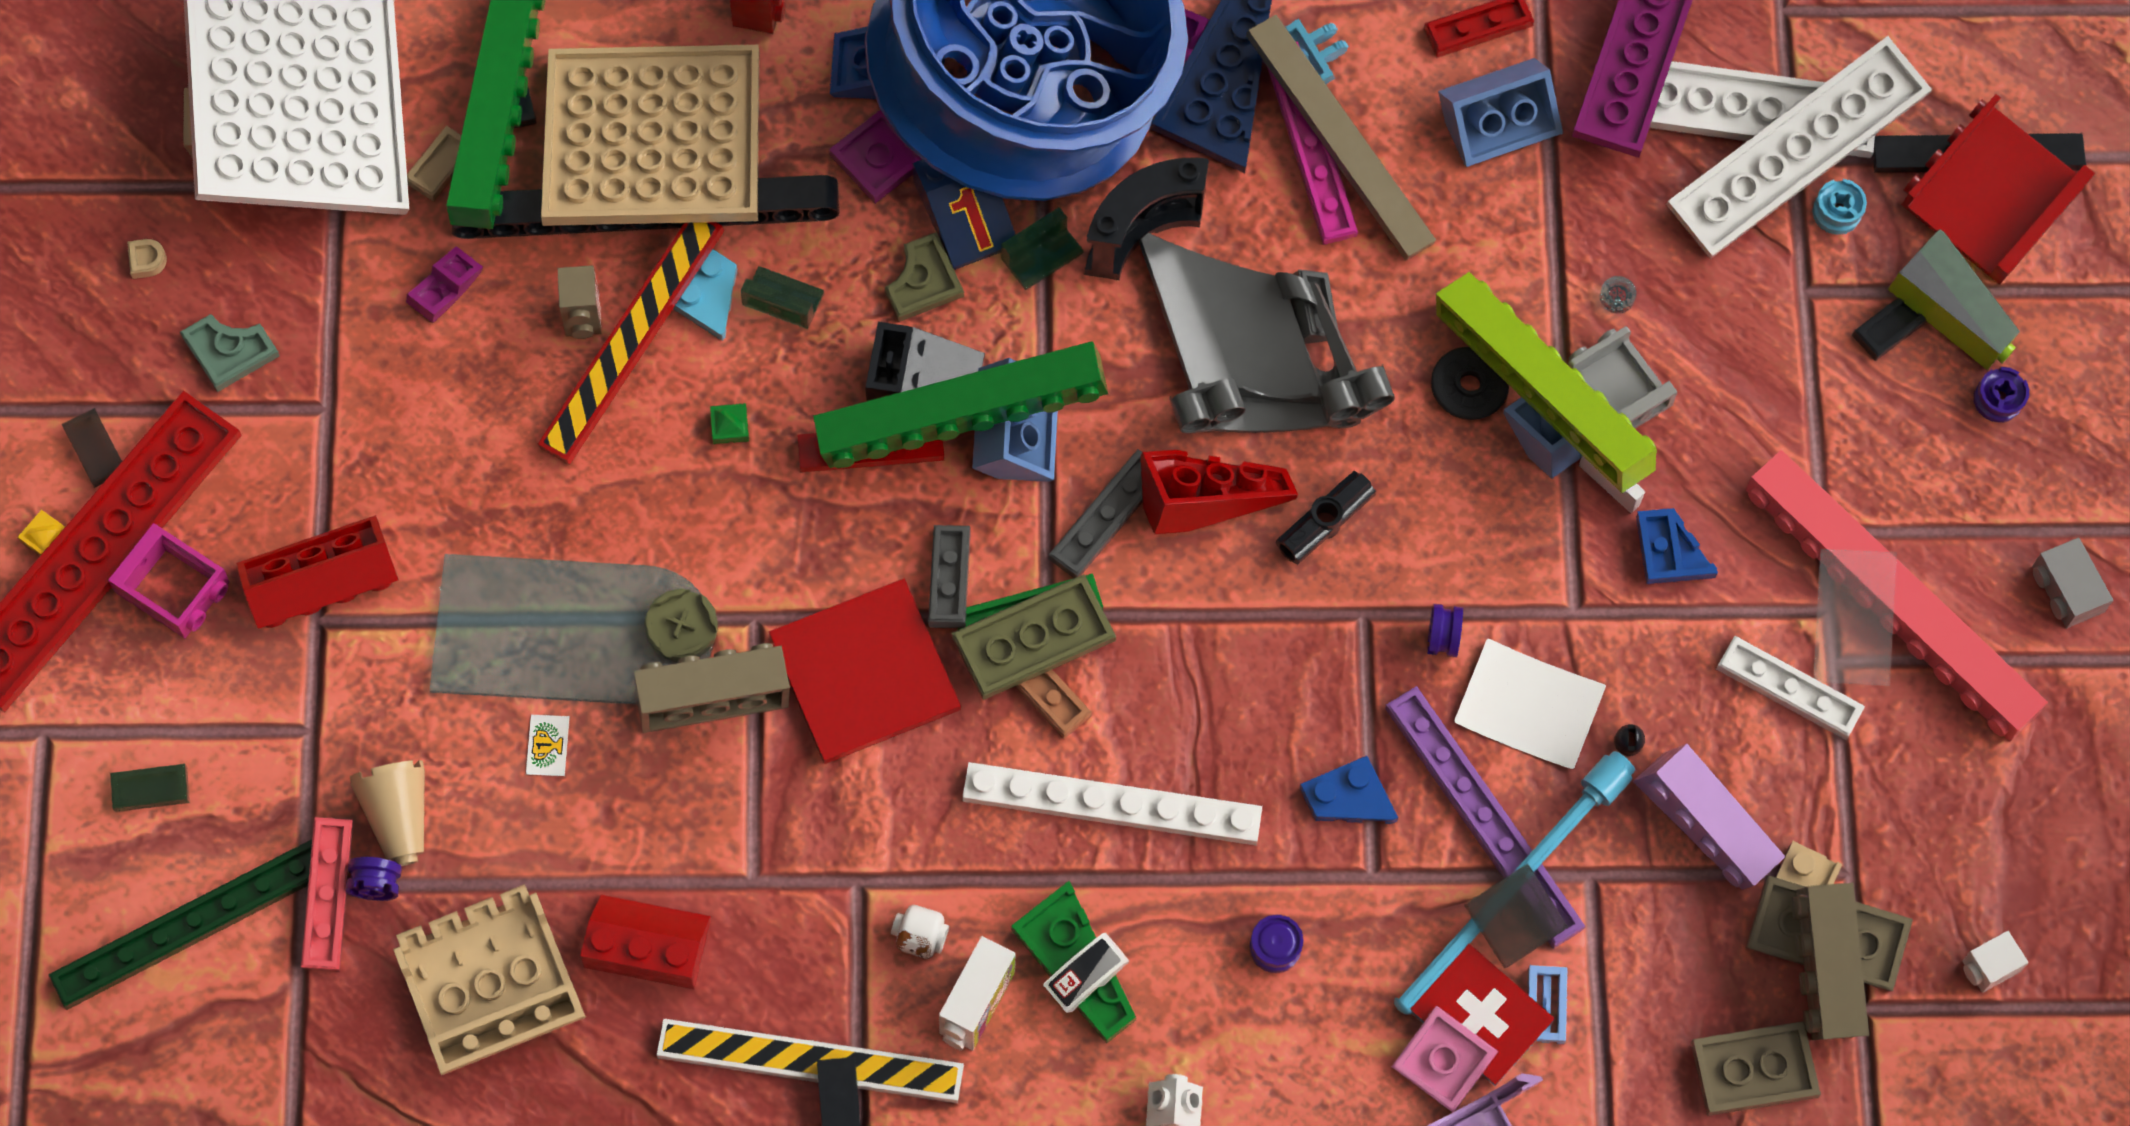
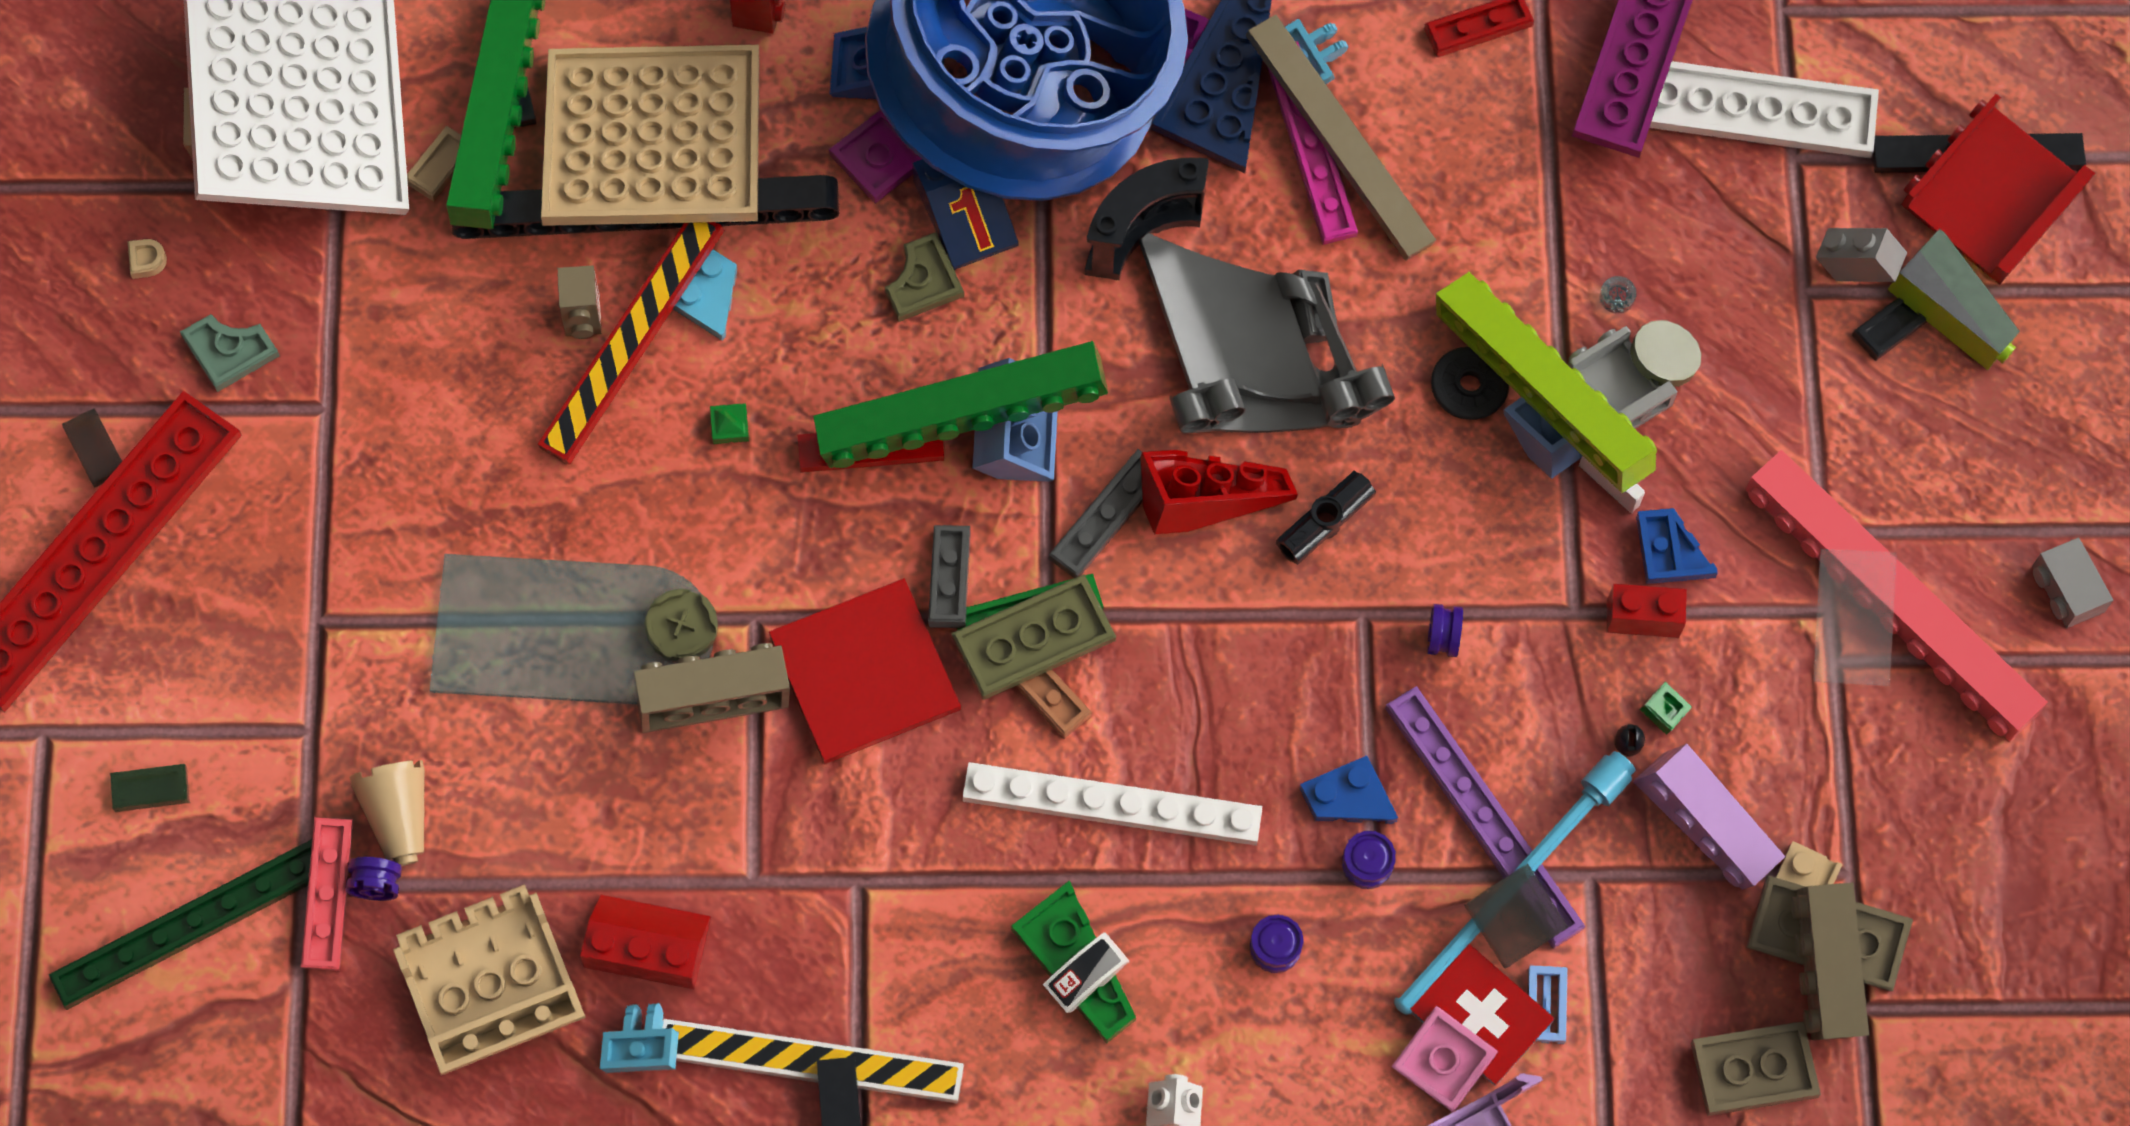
yellow tile [18,510,65,556] -> none
dark pink window [108,523,230,639] -> none
red slope [236,515,399,629] -> none
magenta slope [406,246,483,323] -> none
white sticker [526,715,570,776] -> none
clear green panel [741,266,825,329] -> none
slope [865,322,985,401] -> none
white head [891,905,949,959] -> none
white brick [939,936,1016,1051] -> none
clear green panel [1001,207,1084,290] -> none
medium blue slope [1438,58,1563,167] -> none
white sticker [1454,639,1606,769] -> none
white plate [1666,36,1932,259] -> none
white tile [1716,636,1865,740] -> none
medium azure wheel [1812,179,1867,235] -> none
white brick [1963,931,2029,993] -> none
dark purple wheel [1973,367,2029,423] -> none
none -> medium azure hinge [600,1003,679,1073]
none -> dark purple wheel [1342,831,1396,889]
none -> red brick [1607,584,1687,638]
none -> tile [1630,320,1702,387]
none -> tile [1639,682,1692,735]
none -> light grey brick [1816,228,1907,282]

